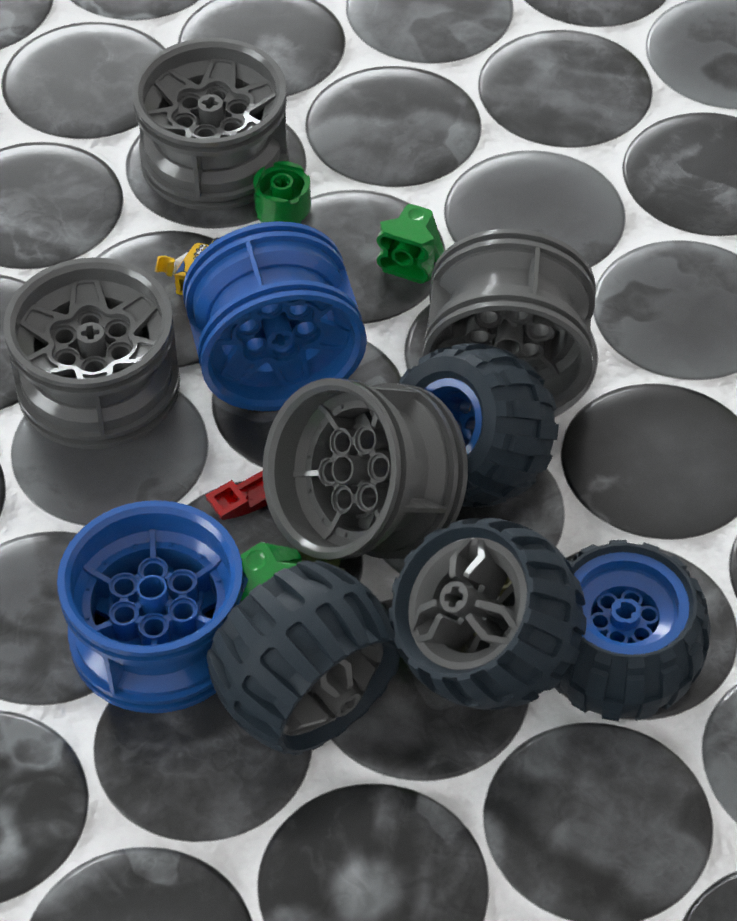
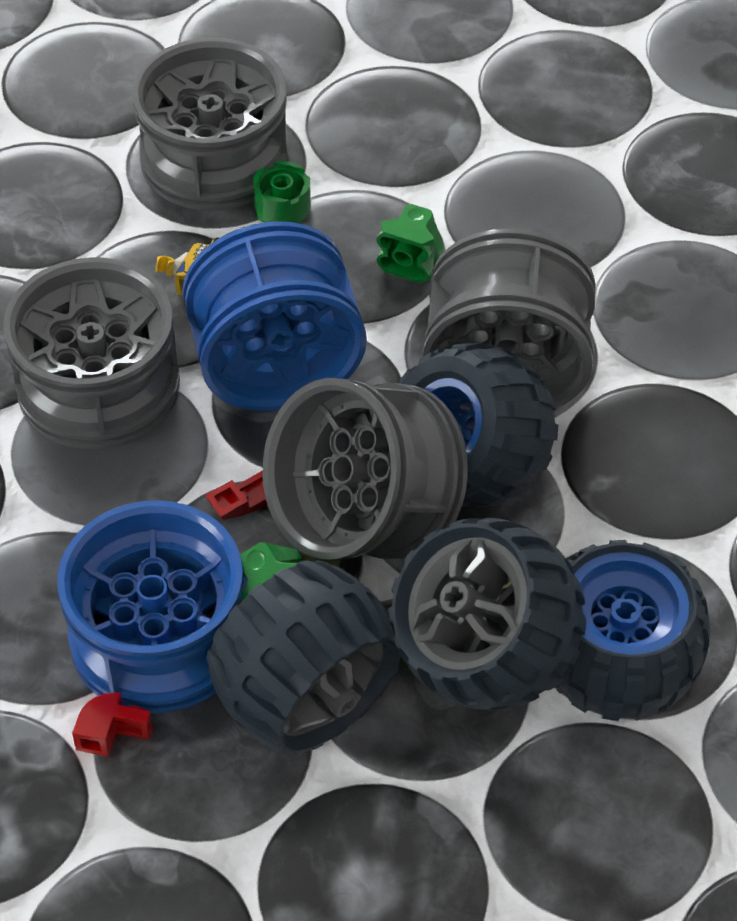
none -> red brick [72,692,153,757]

